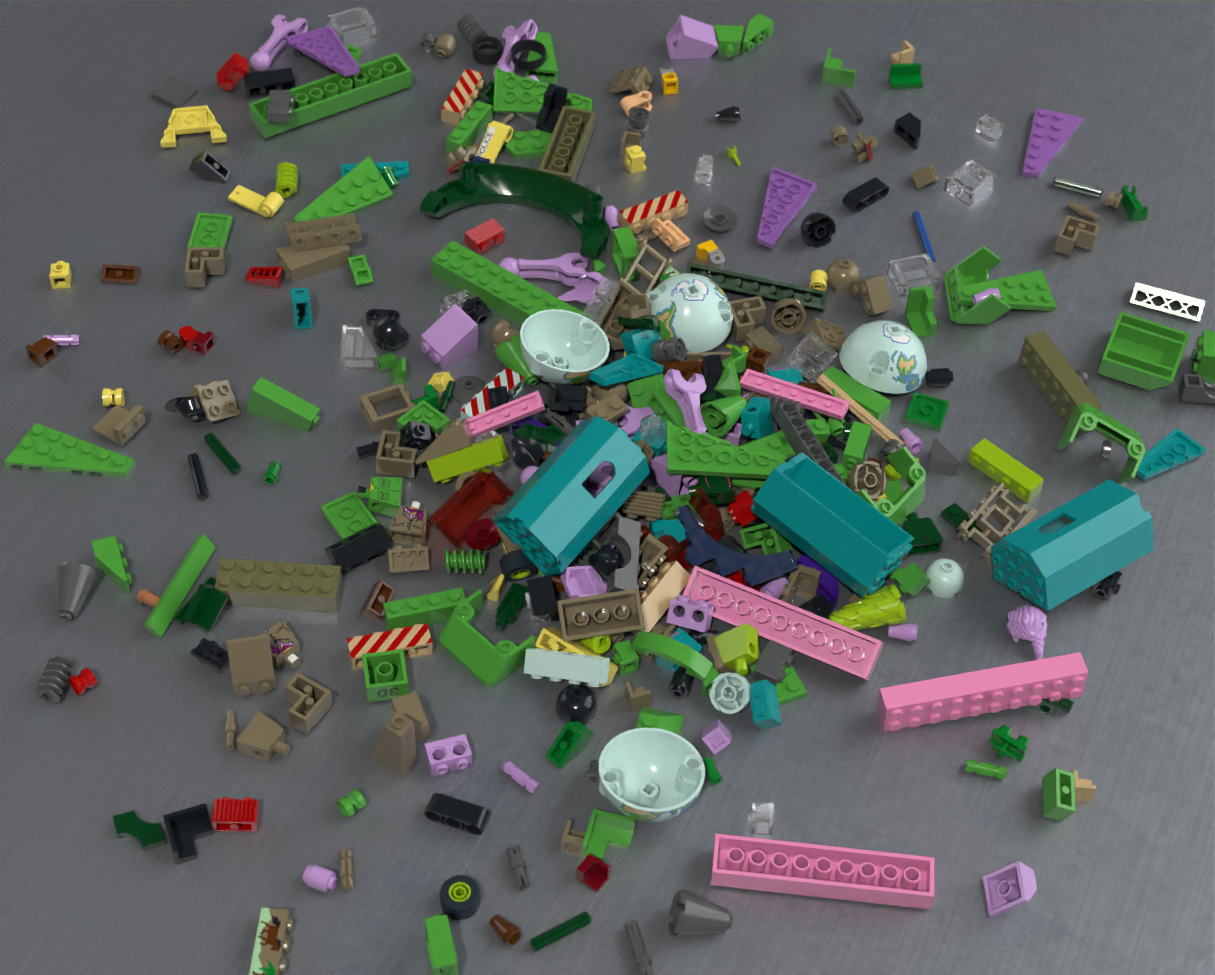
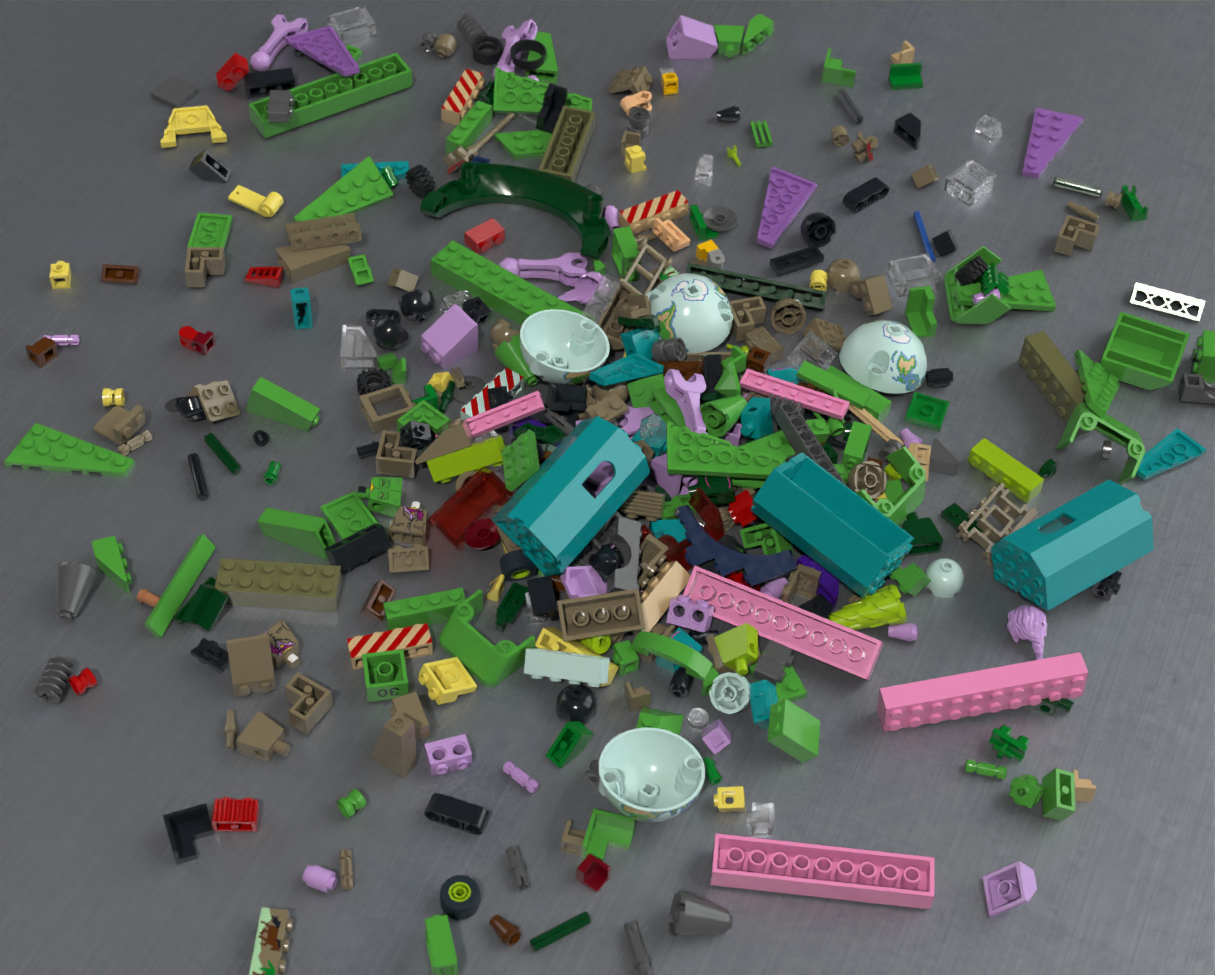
dark green tile [113,810,165,850] -> none
reddish brown wheel [158,330,184,355] -> none
lime piece [275,162,298,198] -> none
bright green piece [445,548,486,574] -> none
light yellow door [476,121,513,164] -> none
none -> dark tan axle [117,430,153,456]
none -> black hinge [252,430,269,446]
none -> bright green slope [257,508,336,559]
none -> black tyre [357,367,391,396]
none -> dark tan panel [387,268,418,292]
none -> black cylinder [398,289,435,322]
none -> black tyre [405,164,435,198]
none -> light yellow plate [418,657,477,705]
none -> dark tan axle [450,367,466,388]
none -> bright green plate [502,429,540,492]
none -> clear tile [688,708,709,729]
none -> green panel [689,204,719,241]
none -> light yellow brick [714,786,745,812]
none -> bright green tile [750,120,773,148]
none -> bright green brick [767,698,820,763]
none -> black plate [770,245,824,275]
none -> bright green tile [796,360,871,410]
none -> tan wing [907,443,931,482]
none -> black panel [932,230,959,257]
none -> black tyre [954,255,988,286]
none -> green bracket [980,262,1010,296]
none -> bright green brick [1009,774,1046,809]
none -> dark green plate [1037,459,1058,478]
none -> bright green wing [1074,349,1120,418]

